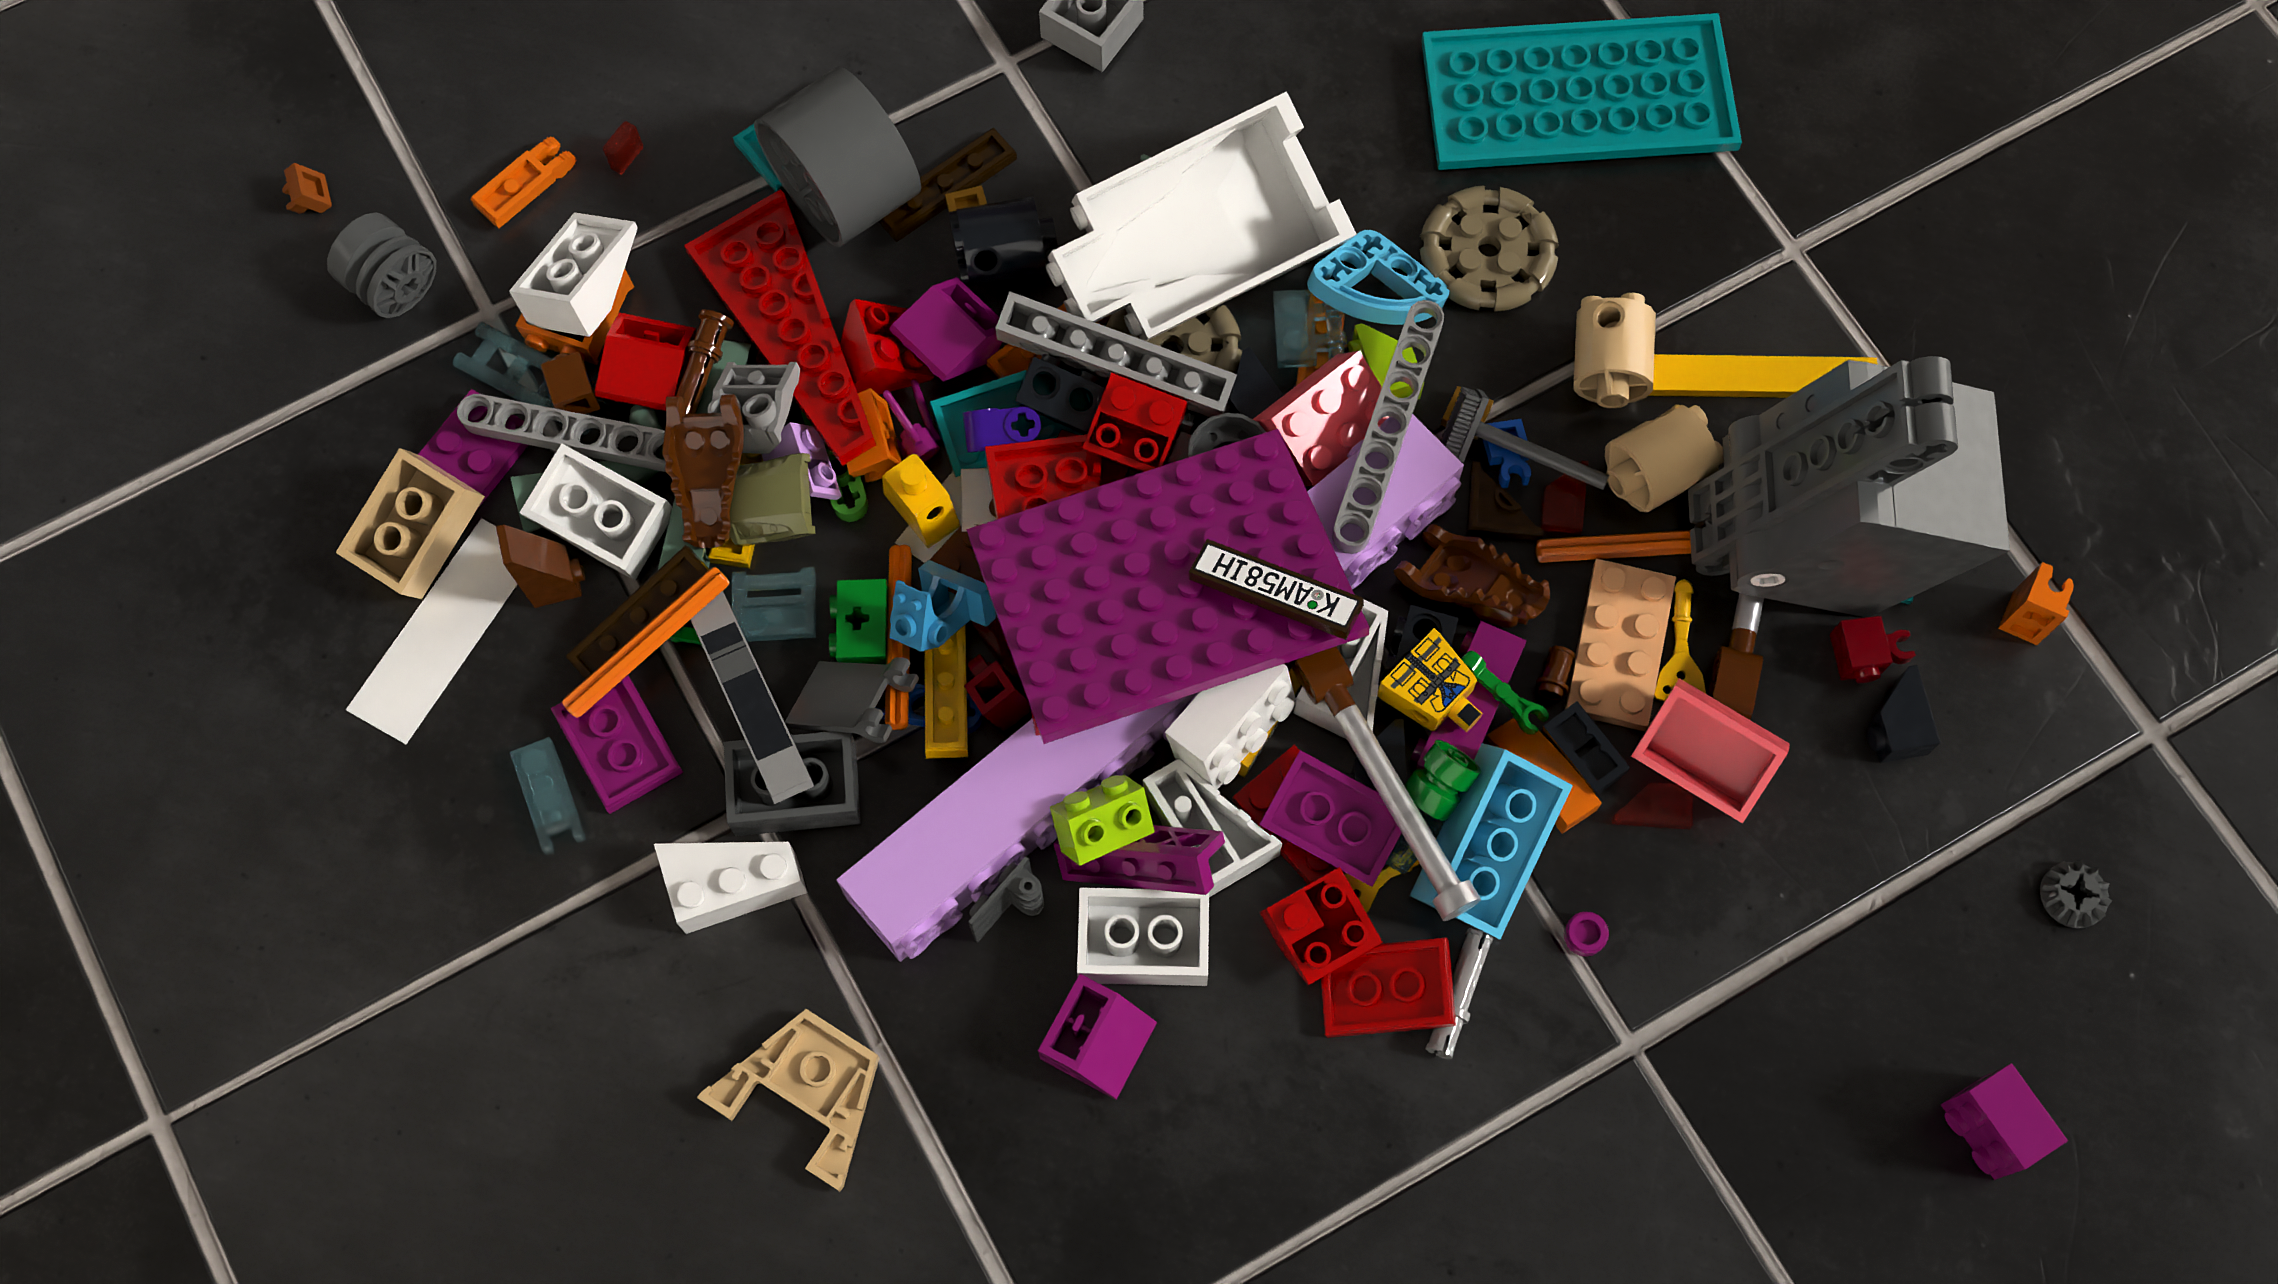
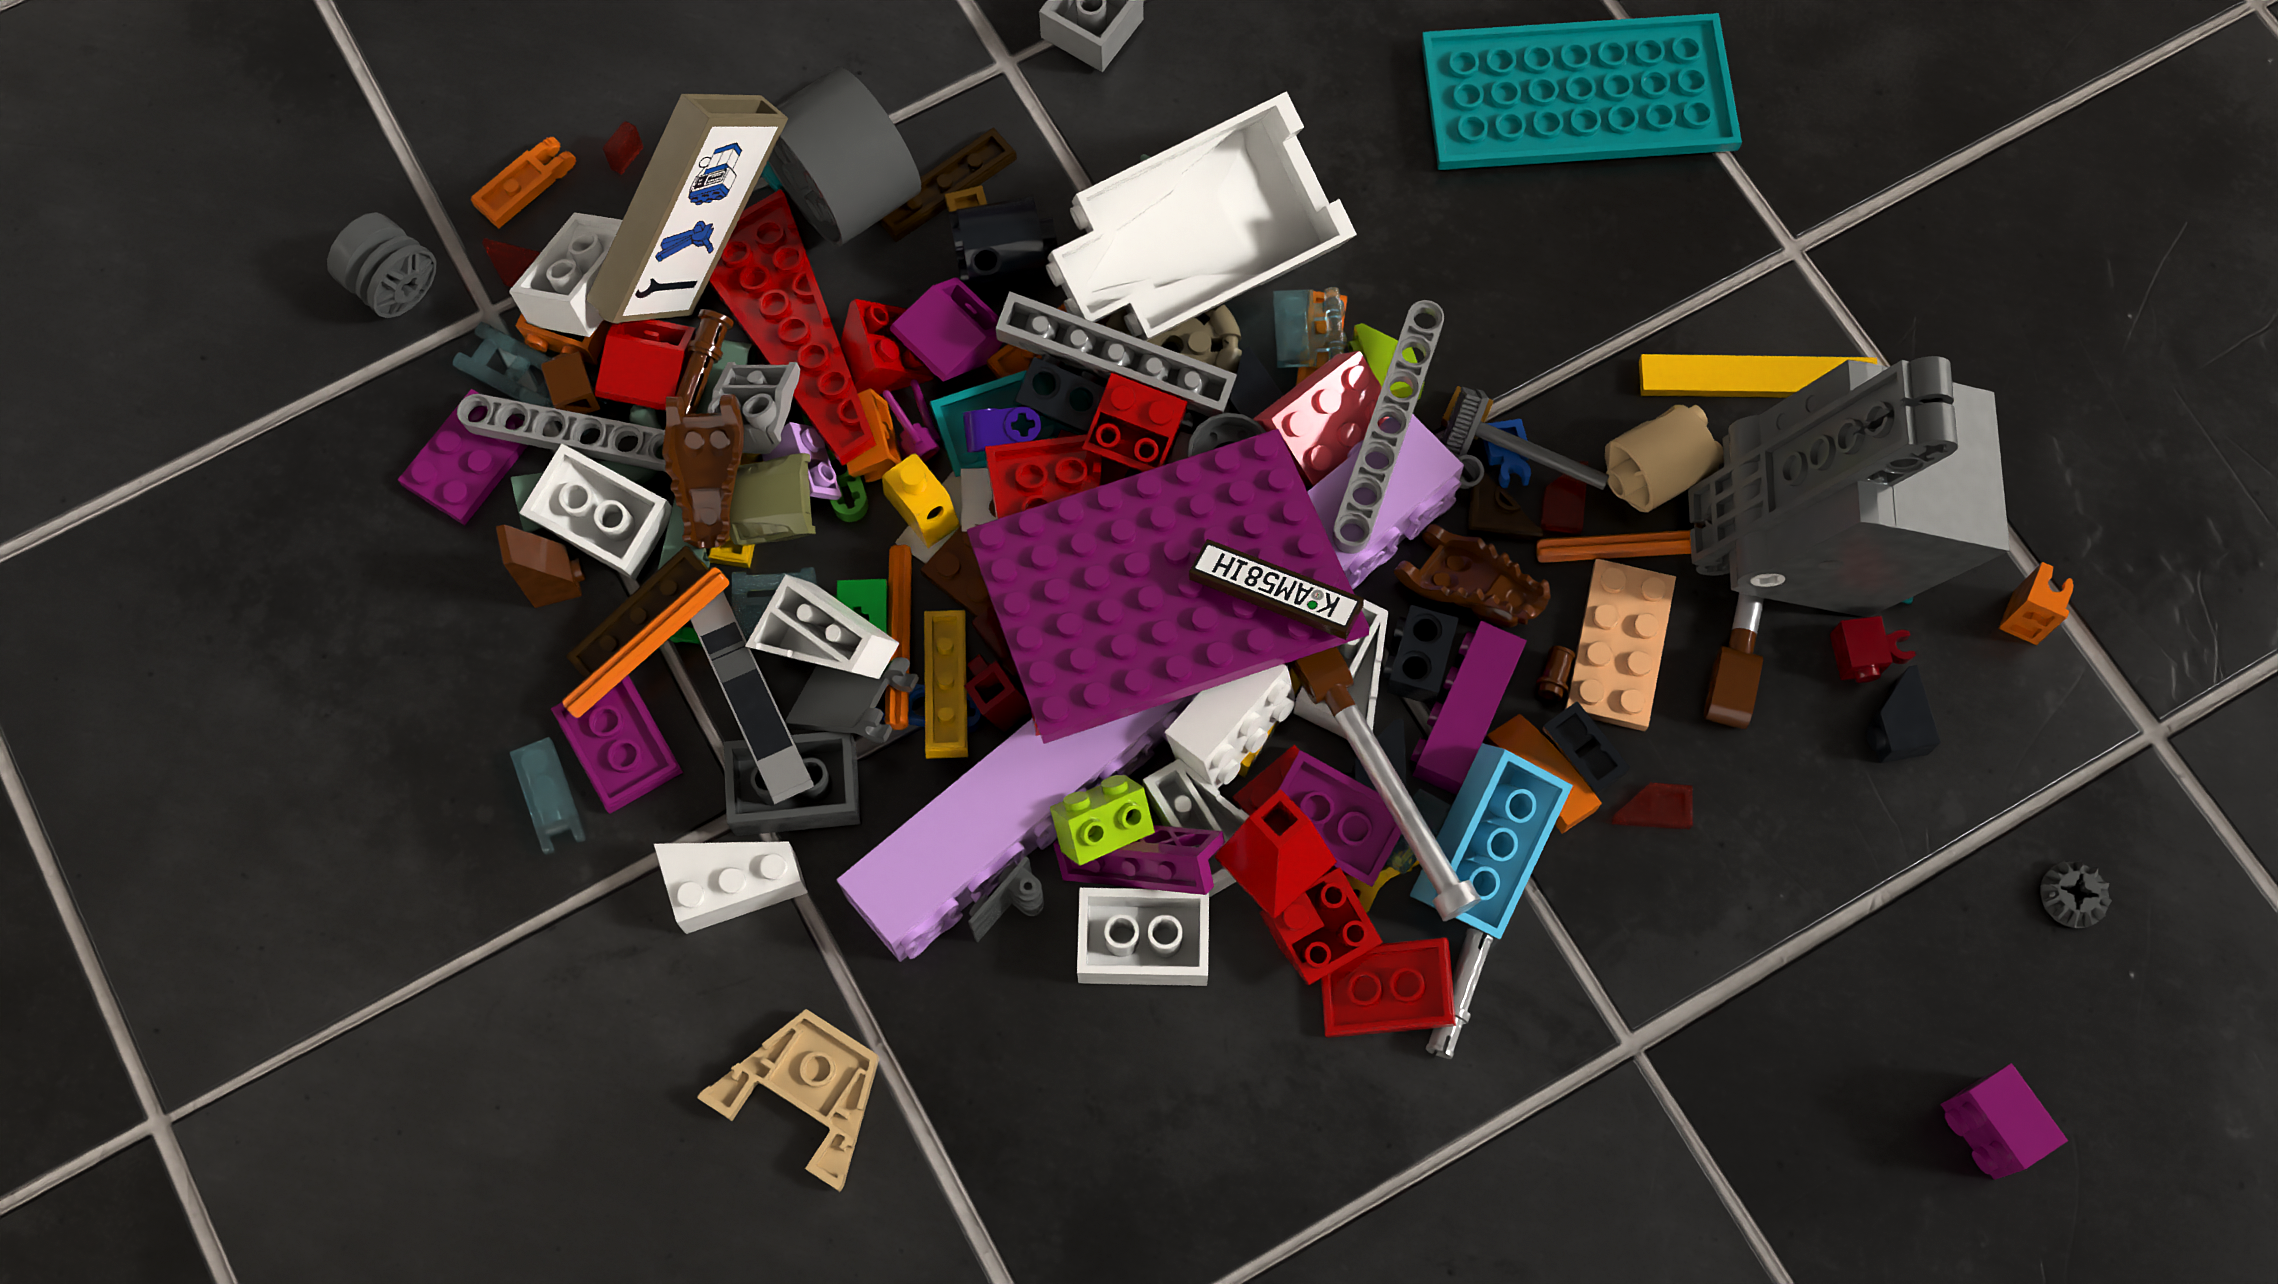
dark orange tile [282,163,332,214] -> none
tan brick [336,448,485,599] -> none
white sticker [346,518,517,744] -> none
dark azure tile [889,560,996,652] -> none
magenta slope [1038,974,1157,1100] -> none
medium azure beam [1307,230,1449,325] -> none
yellow torso [1377,628,1483,732] -> none
green wheel [1404,740,1481,821] -> none
dark tan plate [1420,186,1558,312] -> none
green piece [1461,650,1549,735] -> none
magenta tile [1564,912,1609,957] -> none
tan cylinder [1574,293,1656,408] -> none
coral piece [1631,678,1790,823] -> none
yellow piece [1654,579,1706,701] -> none
none -> clear red tile [482,238,541,287]
none -> brick [586,94,788,324]
none -> white wedge [745,574,899,679]
none -> red slope [1214,789,1337,921]
none -> dark grey hinge [1458,455,1484,489]

